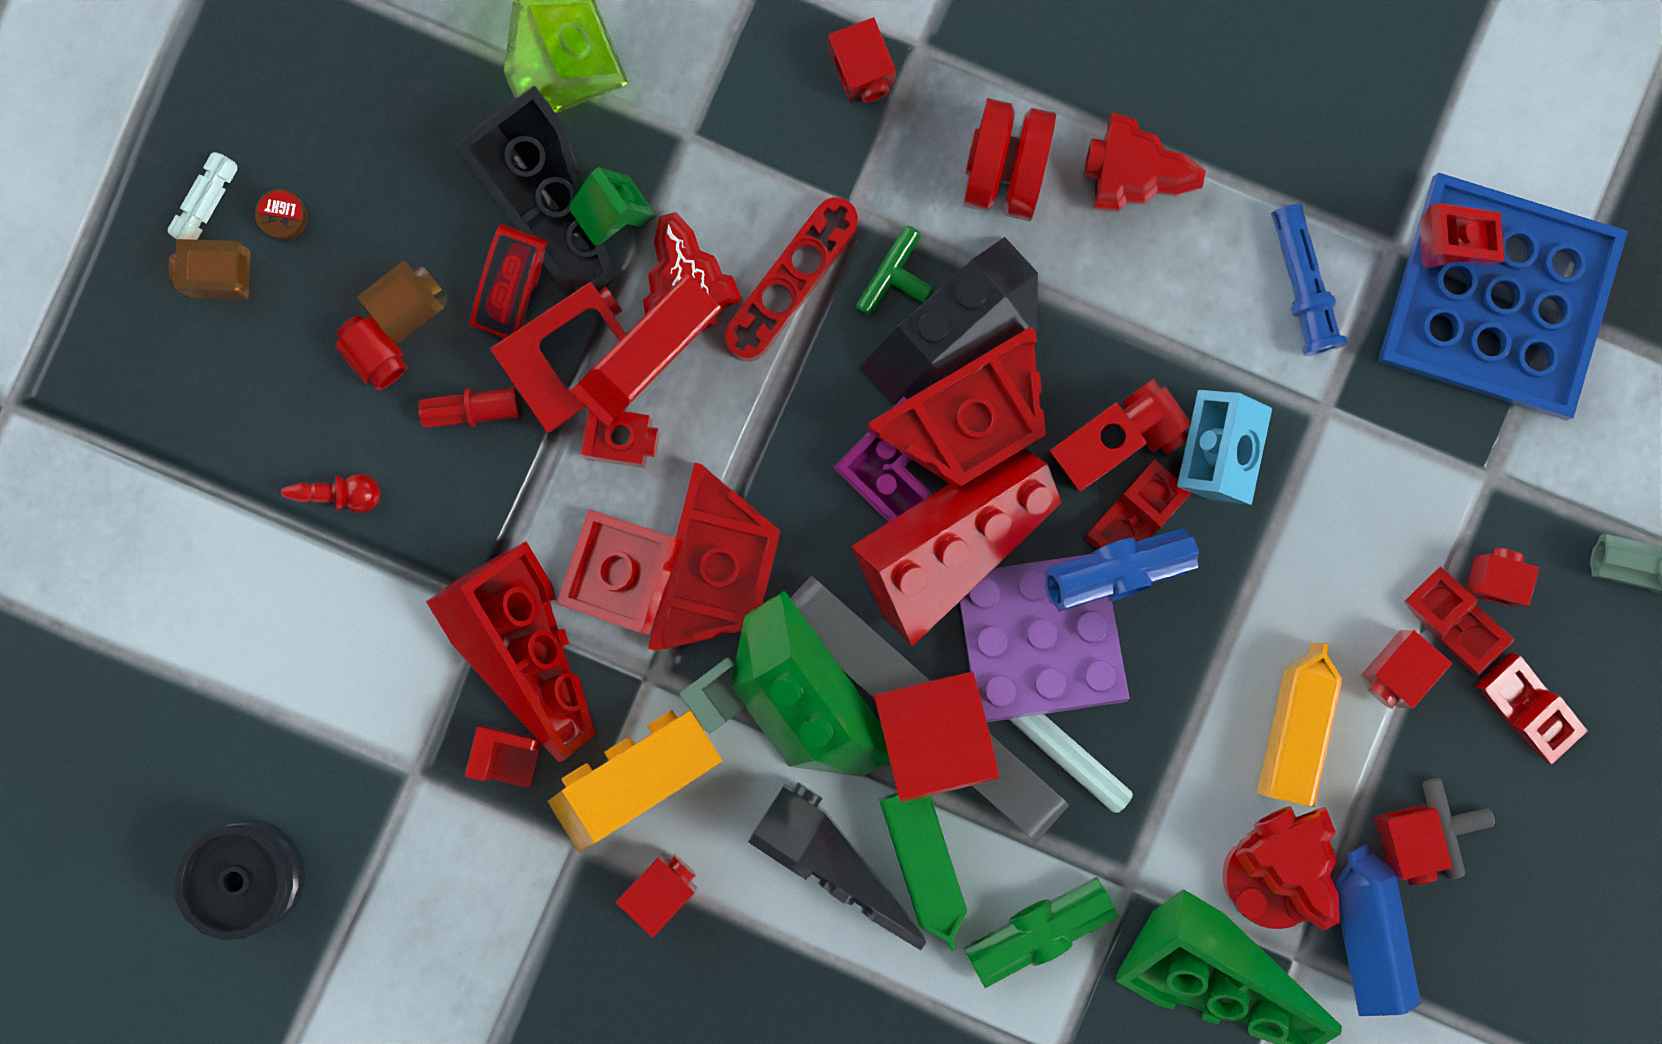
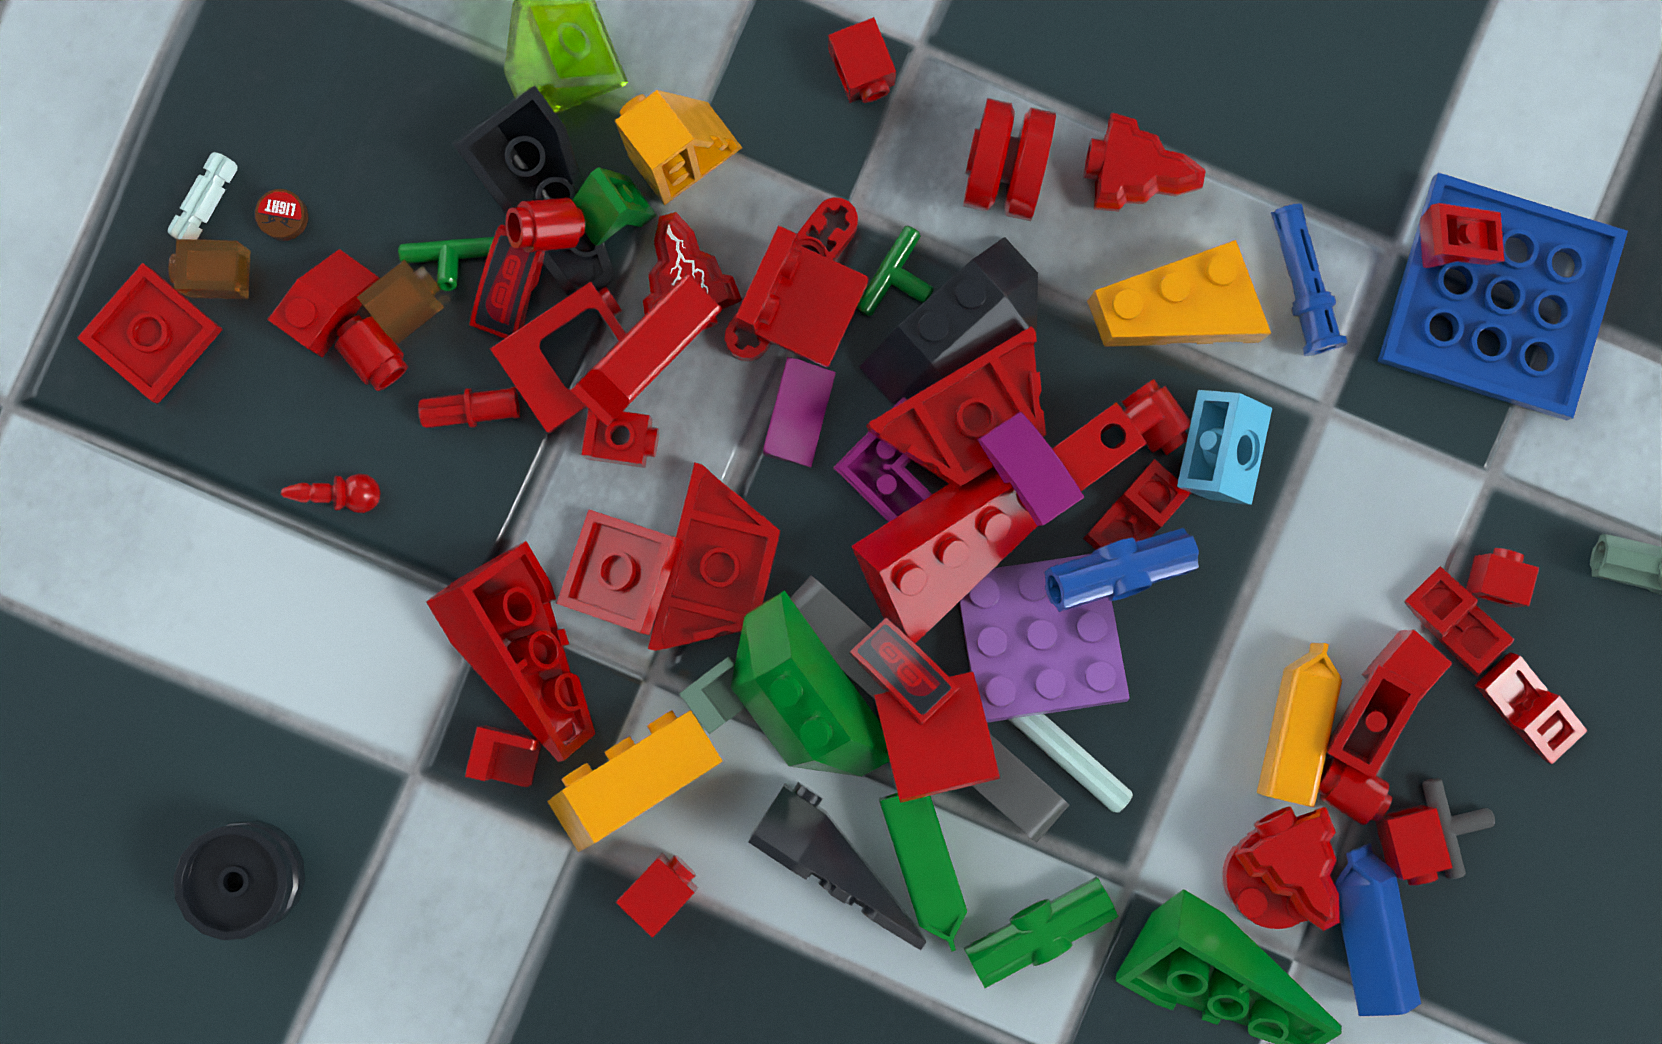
none -> red plate [77,263,223,404]
none -> red slope [267,249,381,358]
none -> green piece [398,237,494,291]
none -> red brick [505,198,585,252]
none -> light orange wedge [615,90,742,205]
none -> red bracket [735,225,868,367]
none -> magenta slope [763,357,836,468]
none -> slope [849,618,959,725]
none -> magenta slope [978,412,1085,526]
none -> light orange wedge [1087,240,1271,347]
none -> red brick [1318,755,1392,825]
none -> red slope [1327,664,1425,779]

